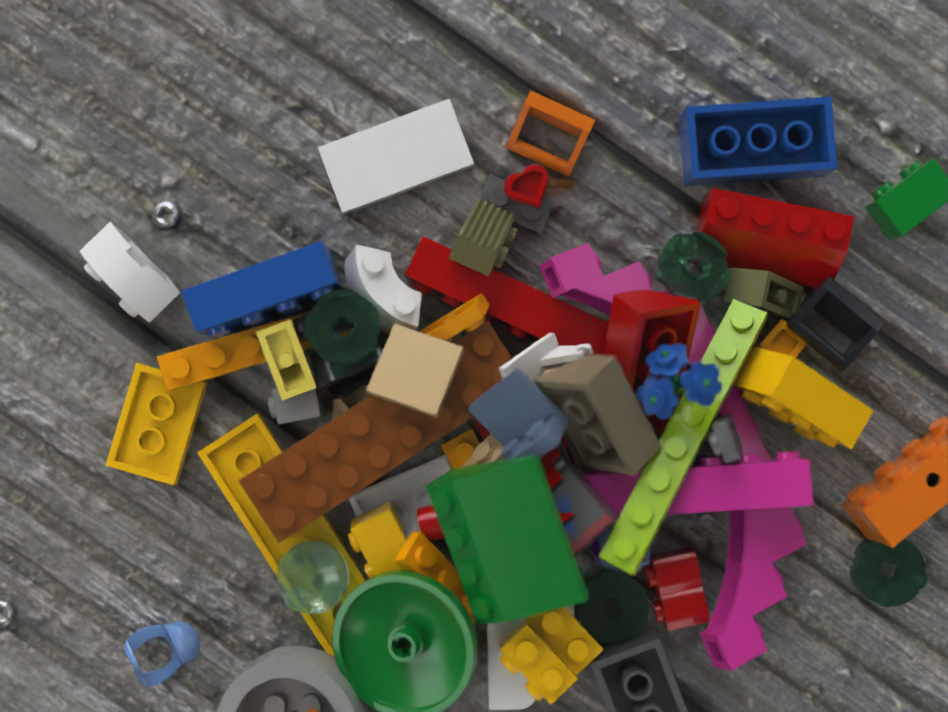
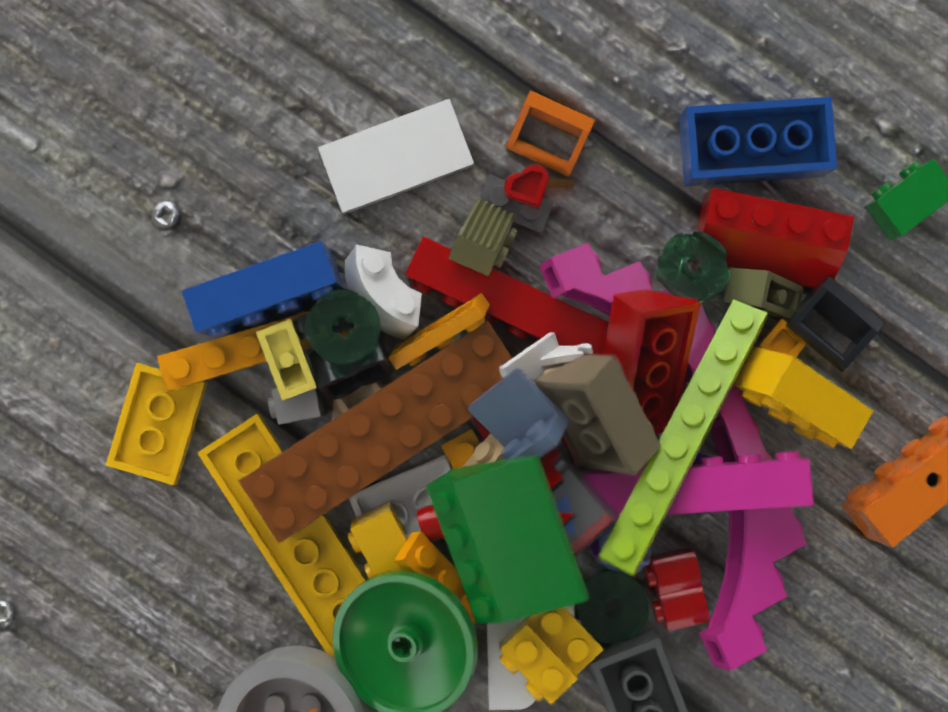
white brick [80,222,180,323] -> none
medium blue piece [124,621,200,687] -> none
clear light blue dish [277,541,349,614] -> none
tan tile [366,323,464,418] -> none
blue plant [636,344,722,419] -> none
flat silver plate [708,414,743,463] -> none
clear green plate [850,538,928,607] -> none

